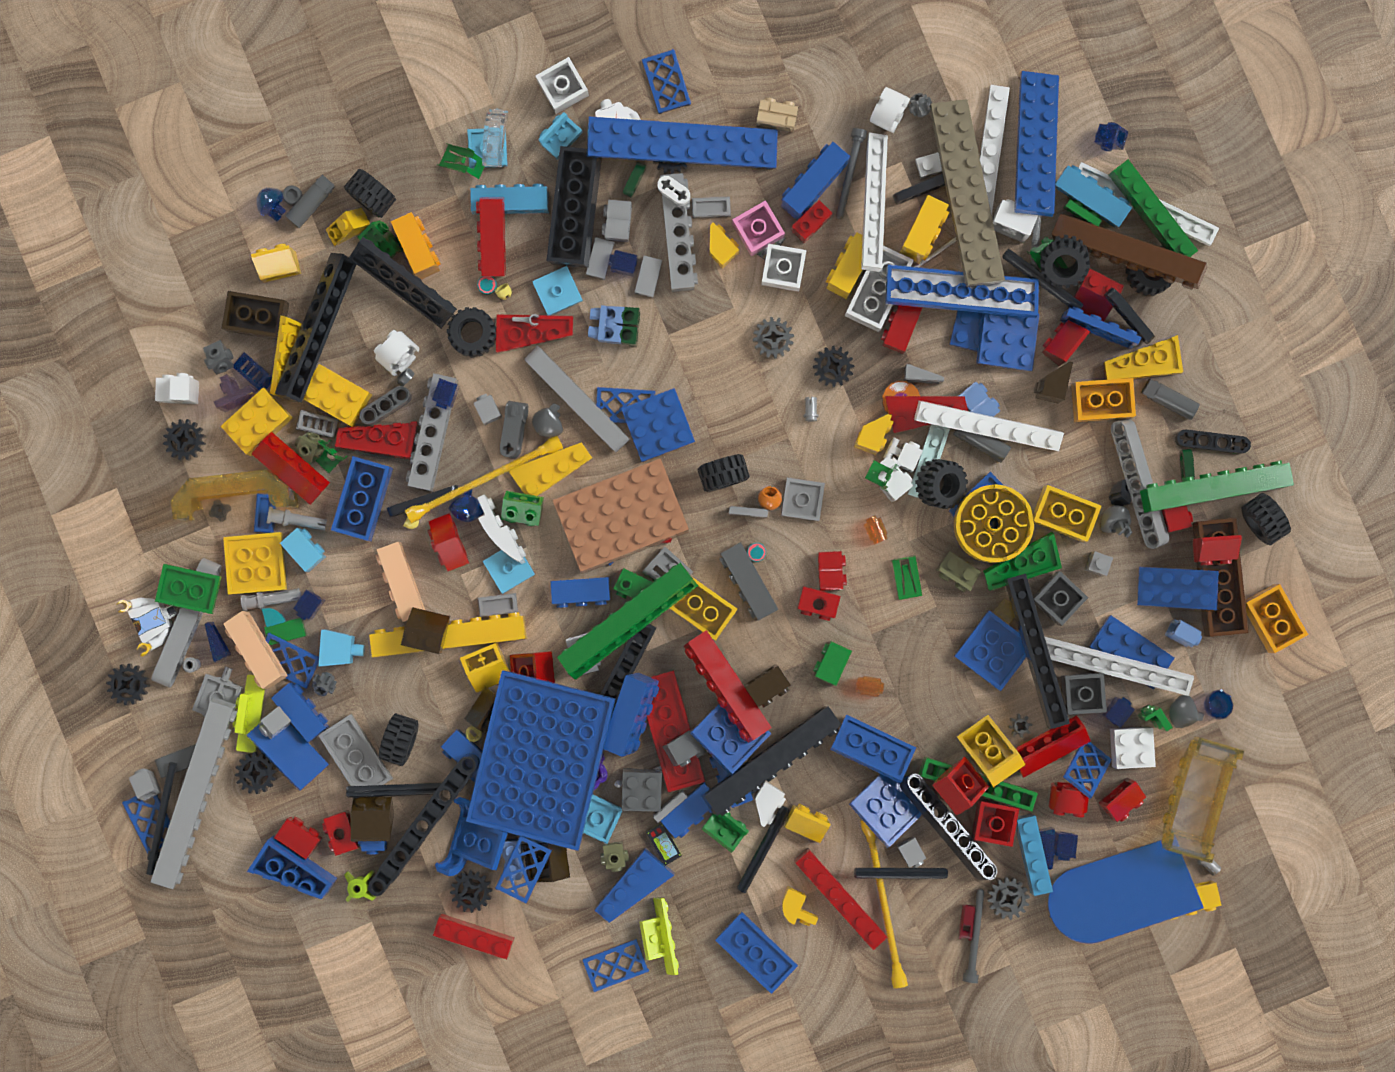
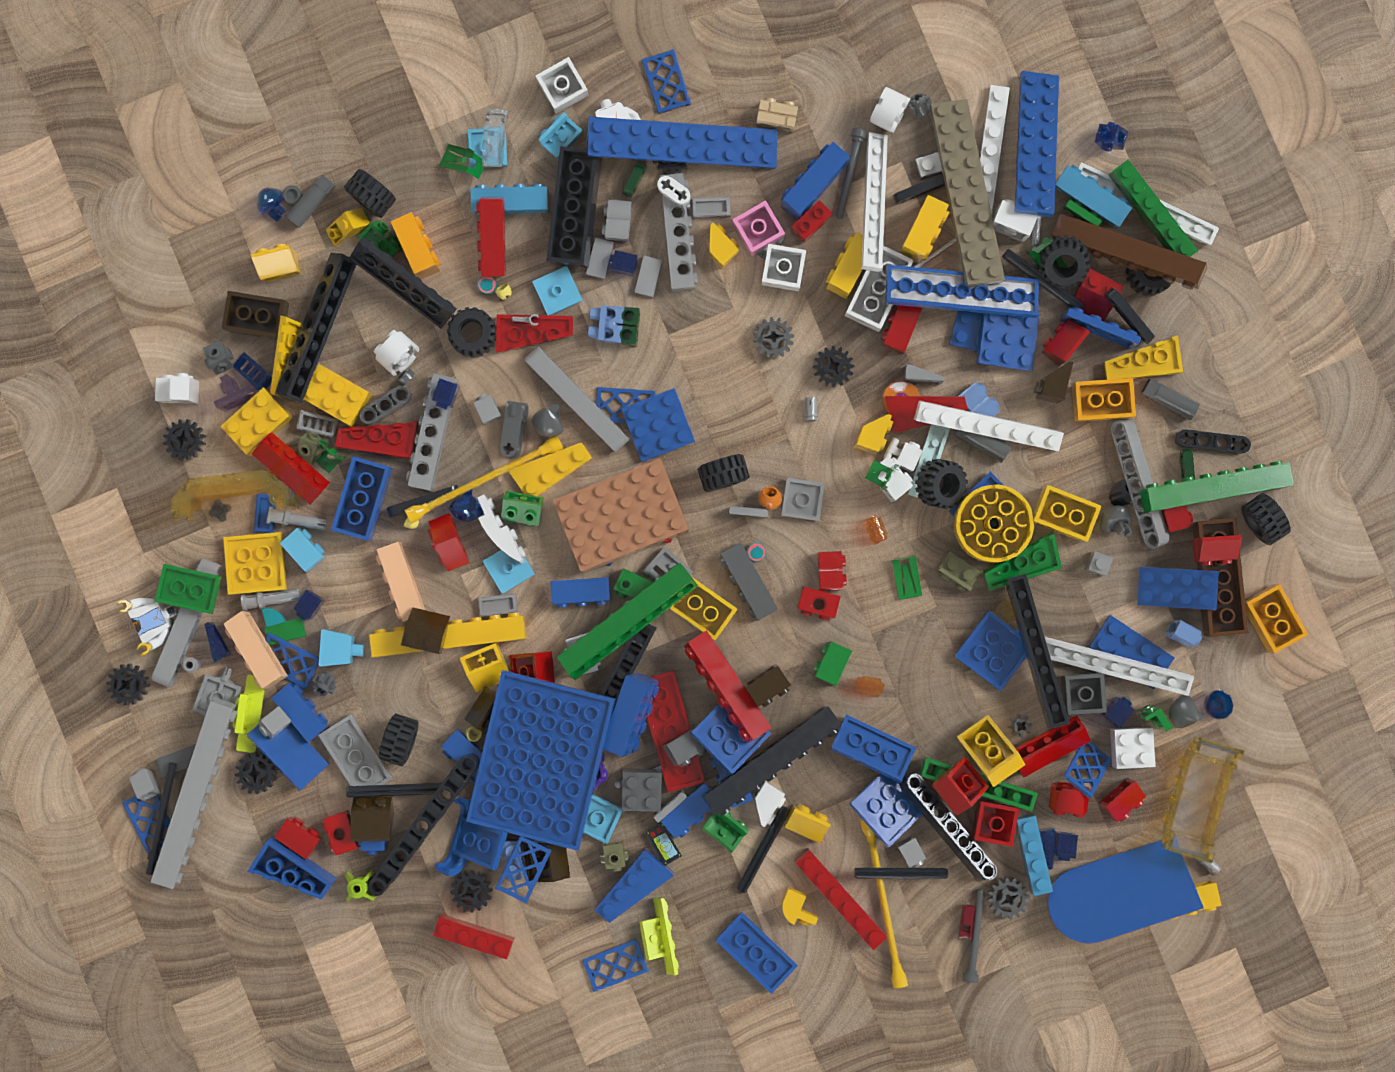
dark grey brick [1033,571,1089,626] -> none

